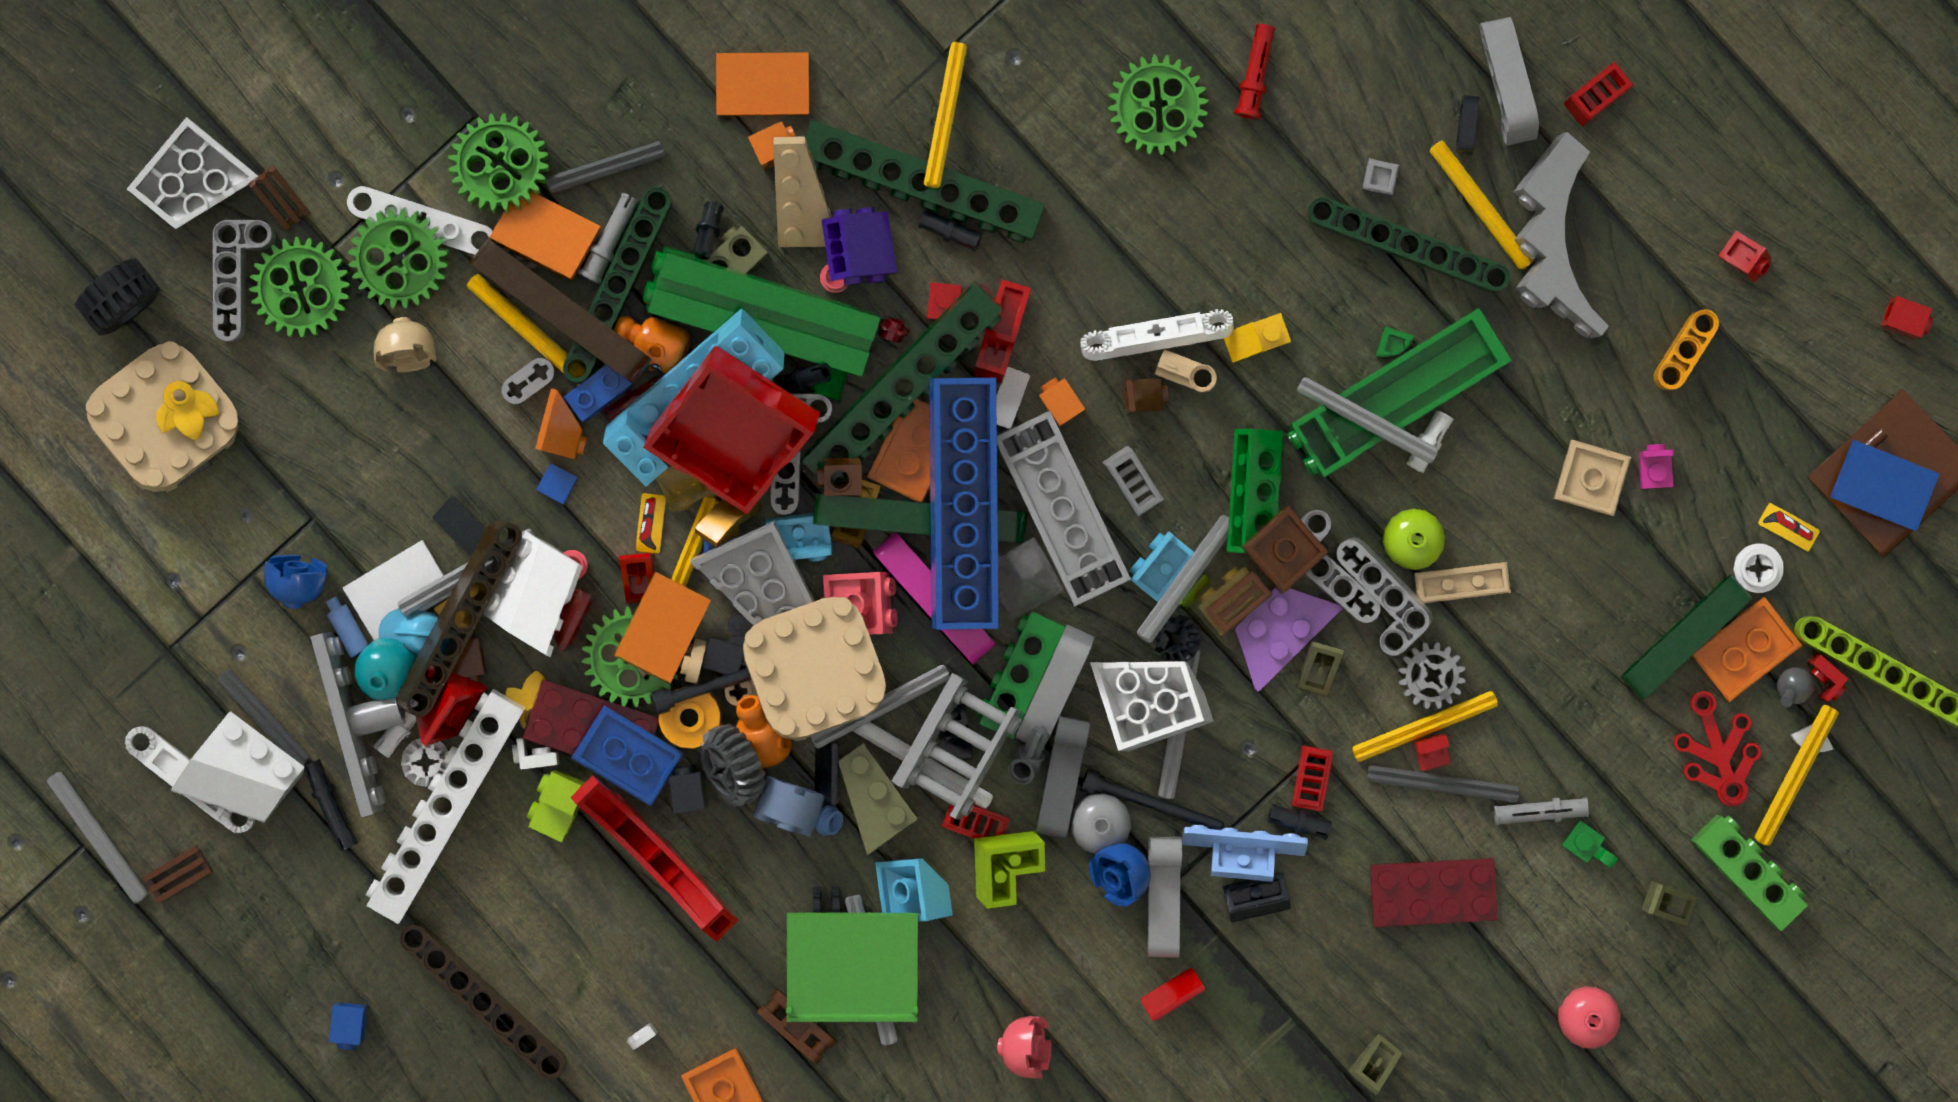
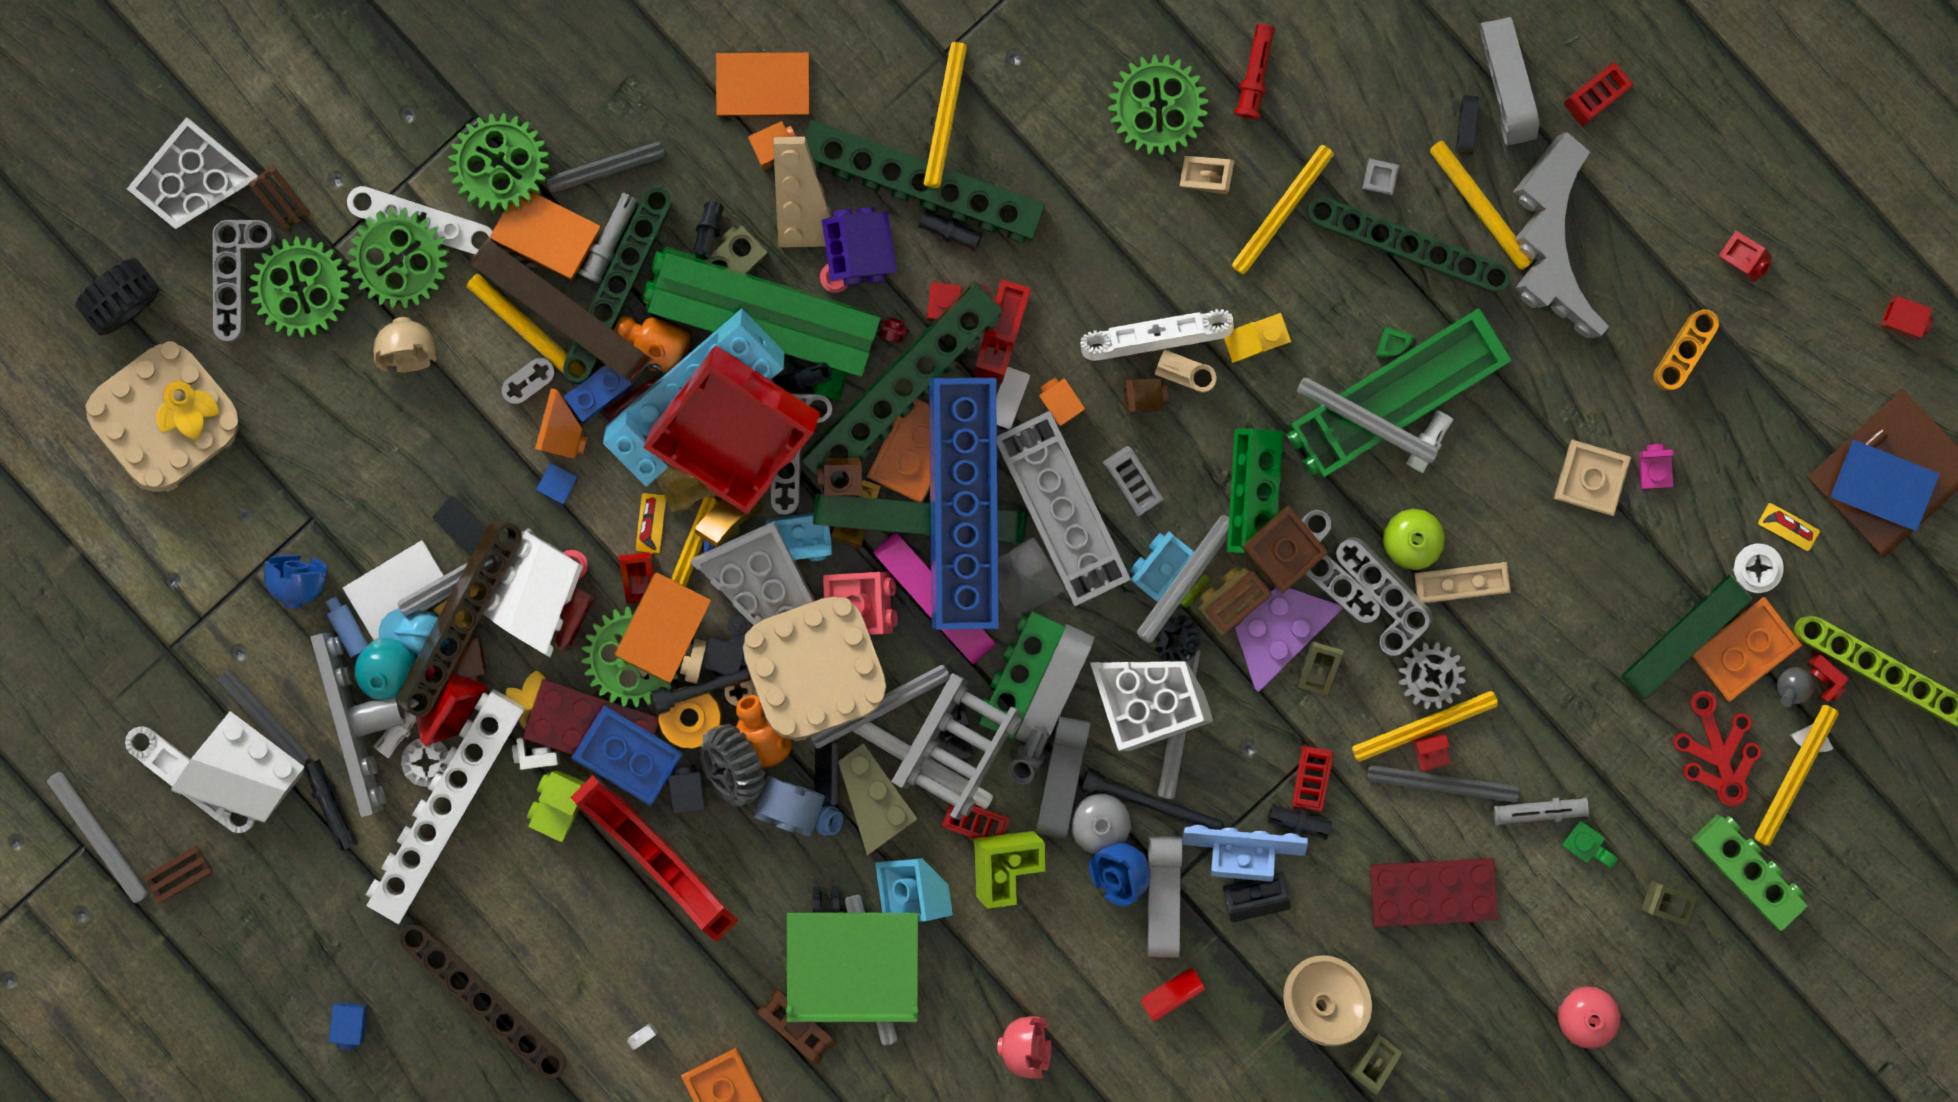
none -> tan slope [1179,156,1234,195]
none -> yellow axle [1232,145,1334,275]
none -> tan dish [1283,955,1372,1047]

